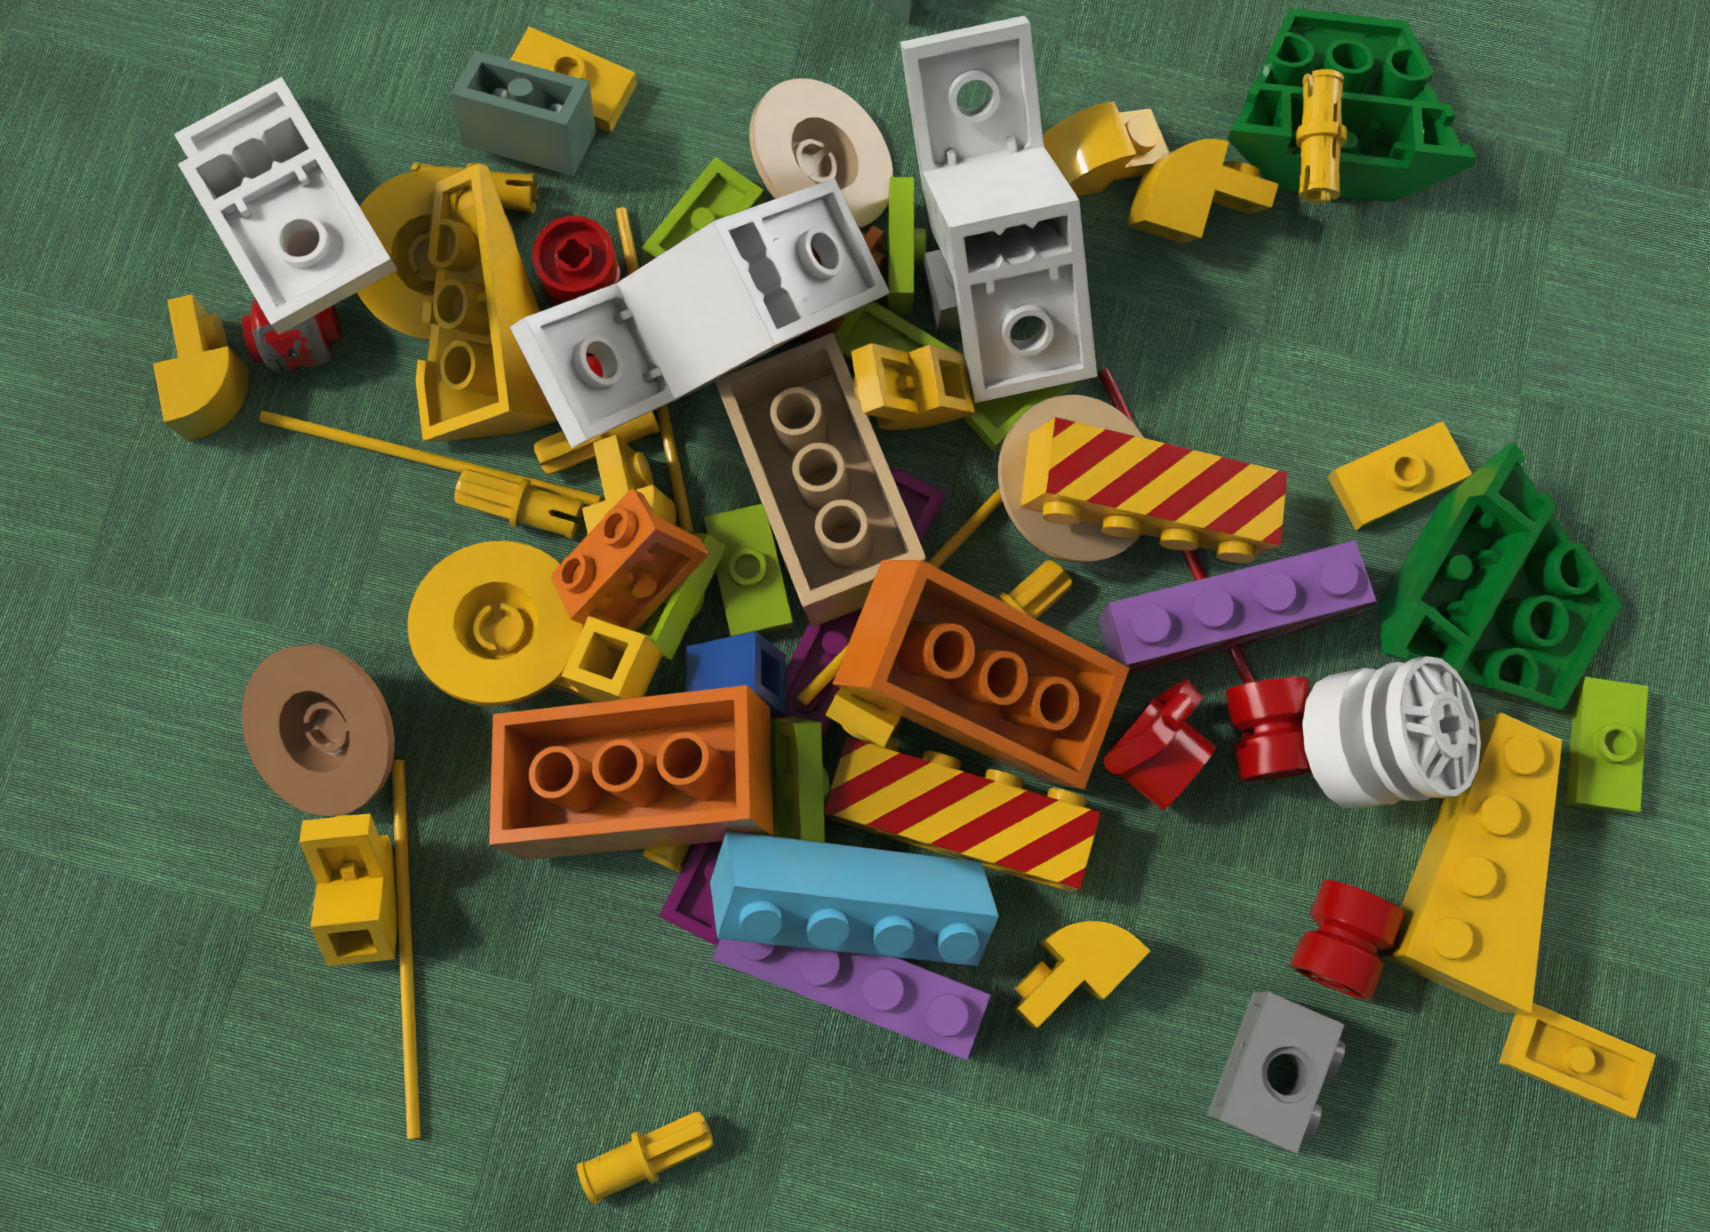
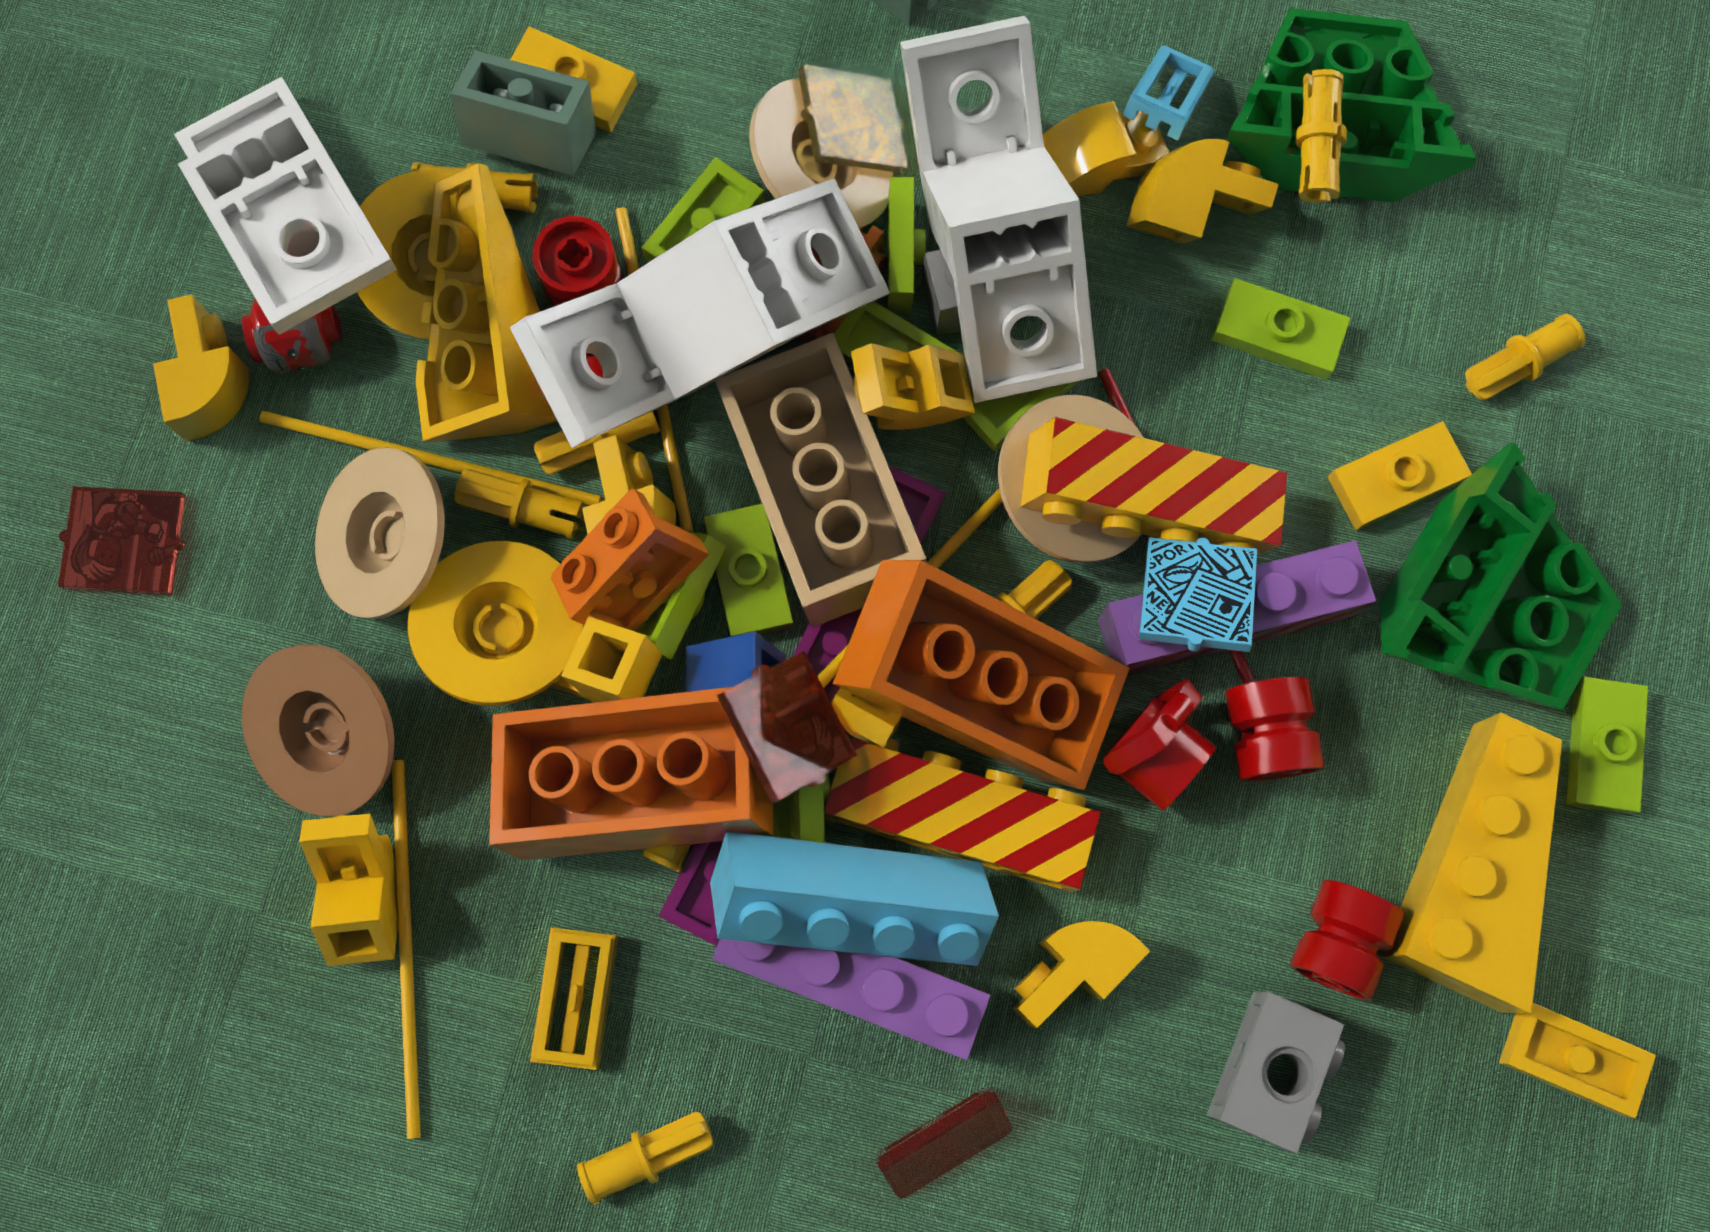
white wheel [1302,656,1481,809] -> none
none -> clear red piece [58,486,186,595]
none -> tan hat [315,448,445,619]
none -> yellow tile [530,927,619,1070]
none -> clear red piece [717,651,857,804]
none -> clear yellow piece [797,64,908,173]
none -> clear red slope [875,1087,1012,1199]
none -> medium azure tile [1123,45,1215,141]
none -> medium azure piece [1139,537,1257,652]
none -> lime plate [1211,278,1351,380]
none -> yellow axle [1465,314,1586,400]

